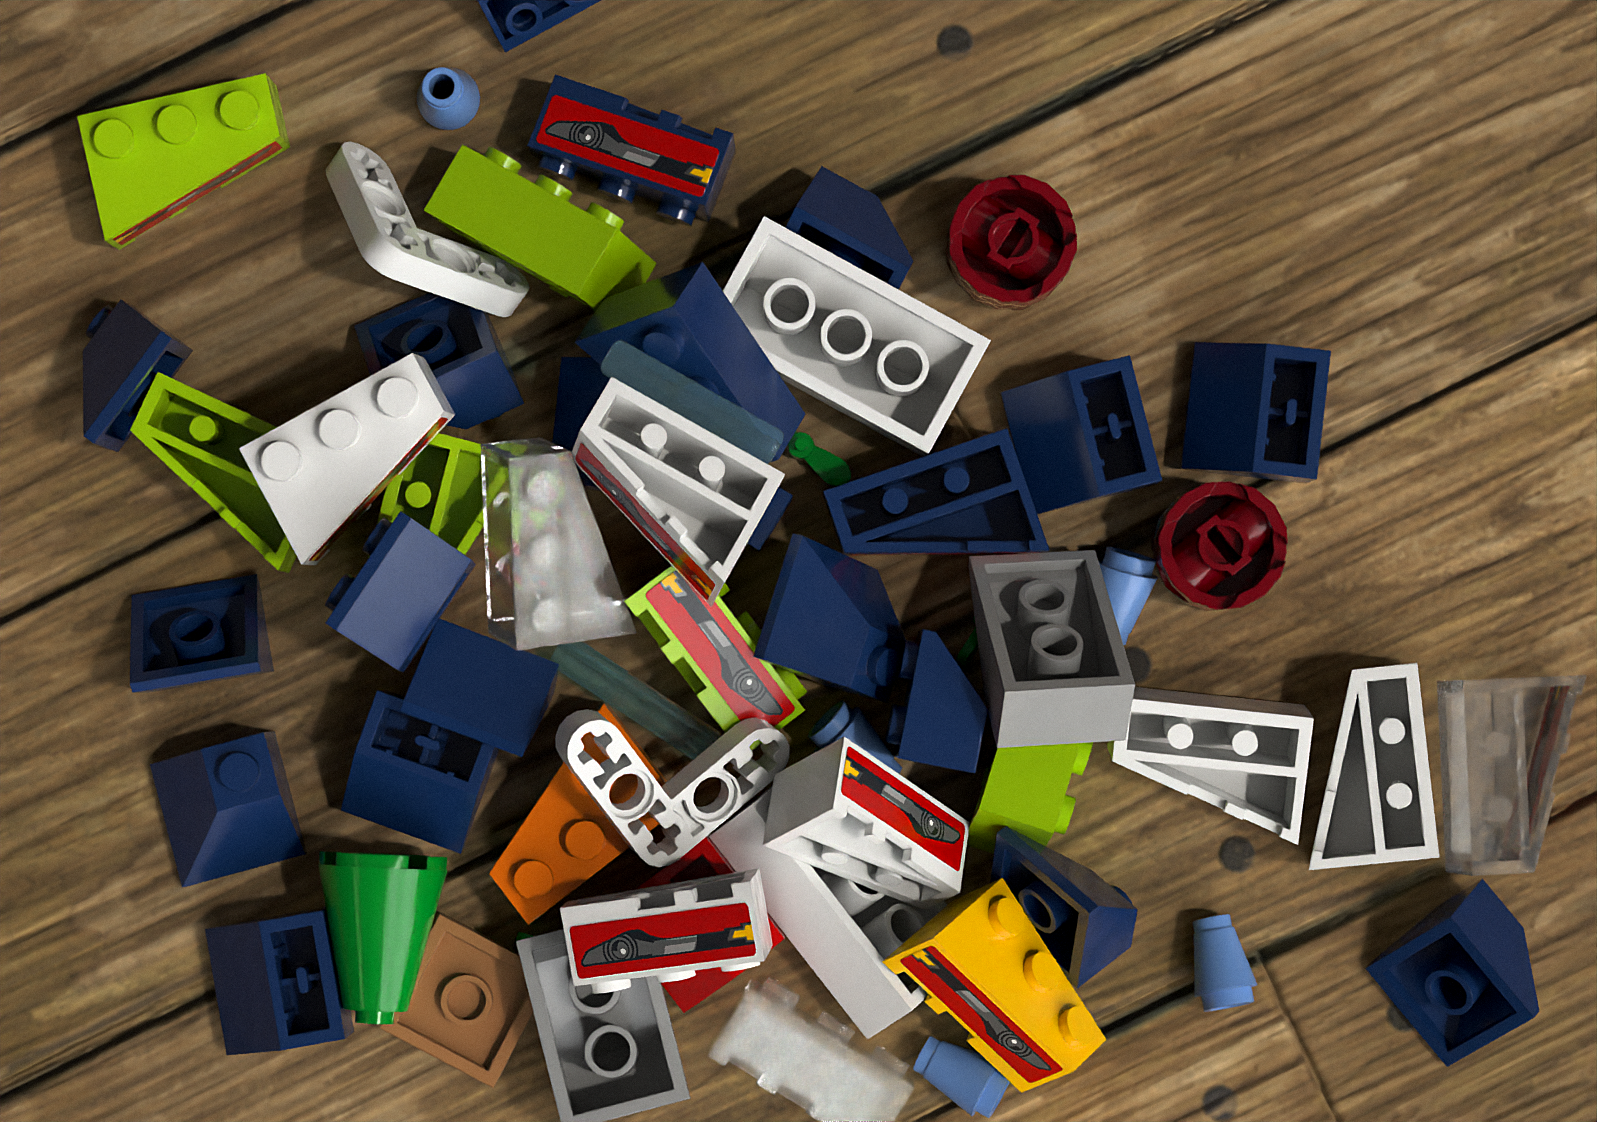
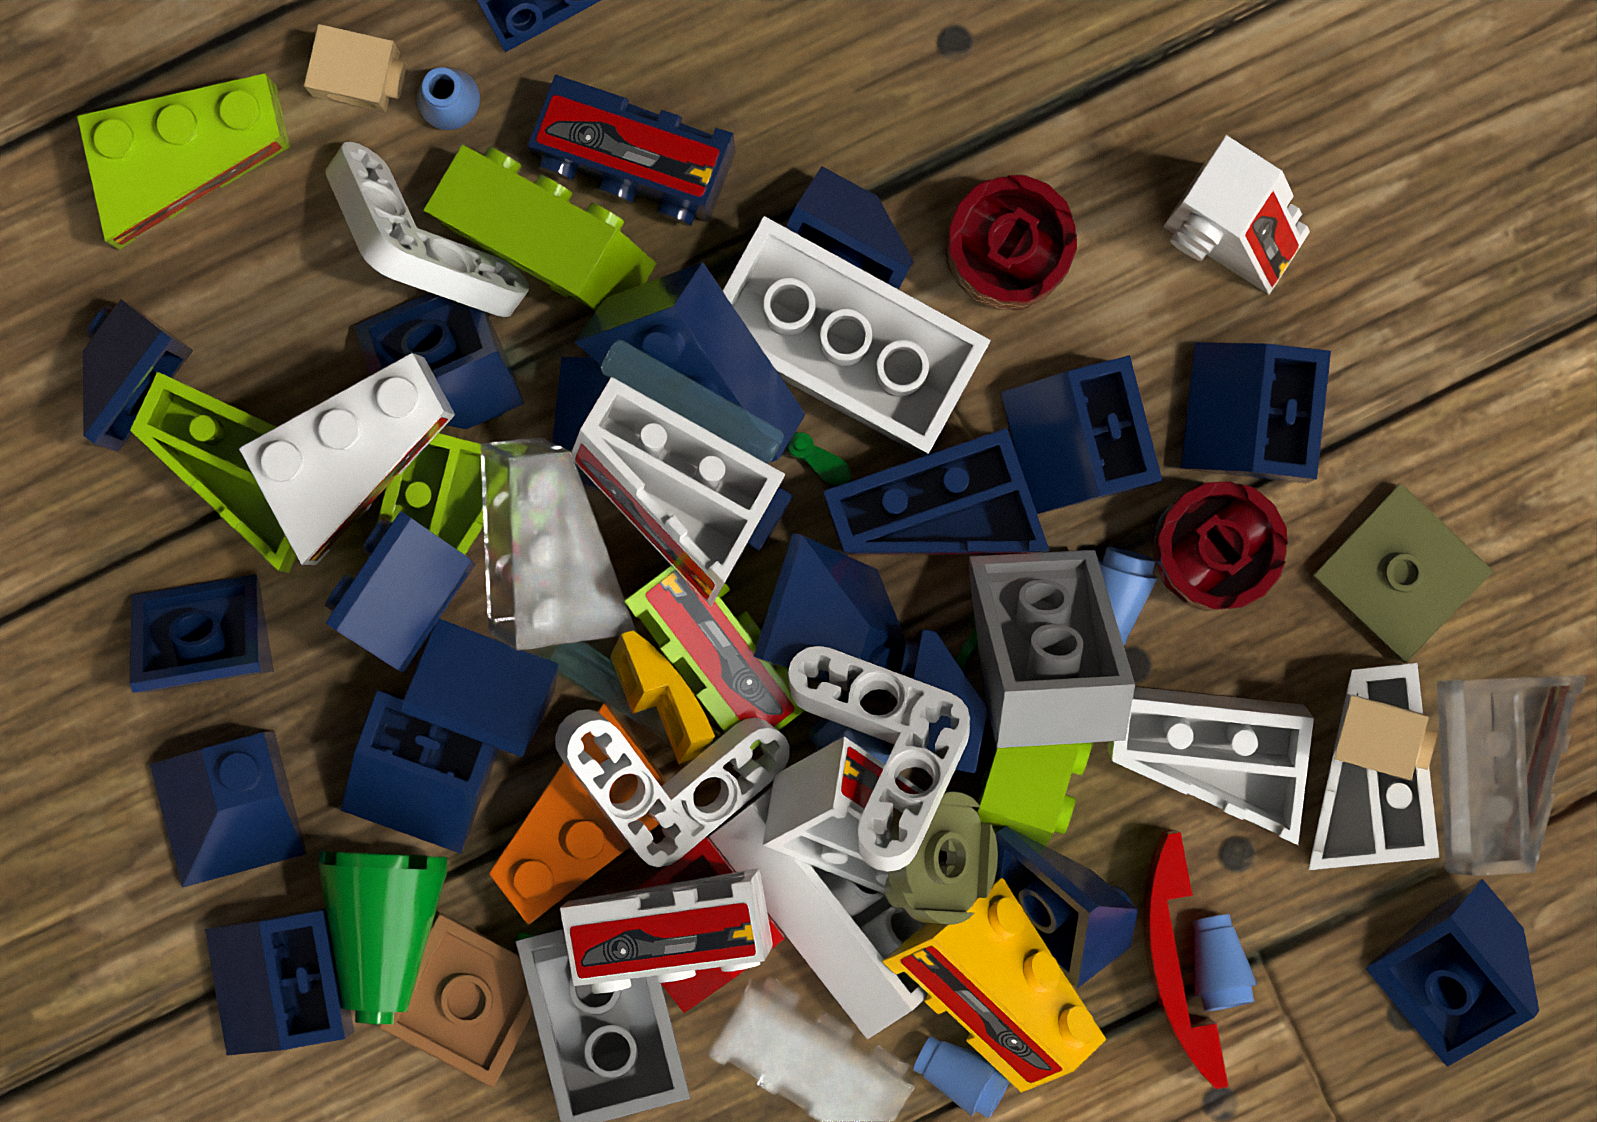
none -> tan brick [304,24,407,113]
none -> yellow slope [610,630,715,764]
none -> white beam [788,646,970,872]
none -> olive plate [885,792,998,925]
none -> red slope [1143,830,1229,1089]
none -> white wedge [1163,135,1310,295]
none -> olive plate [1311,483,1493,663]
none -> tan brick [1334,694,1438,780]

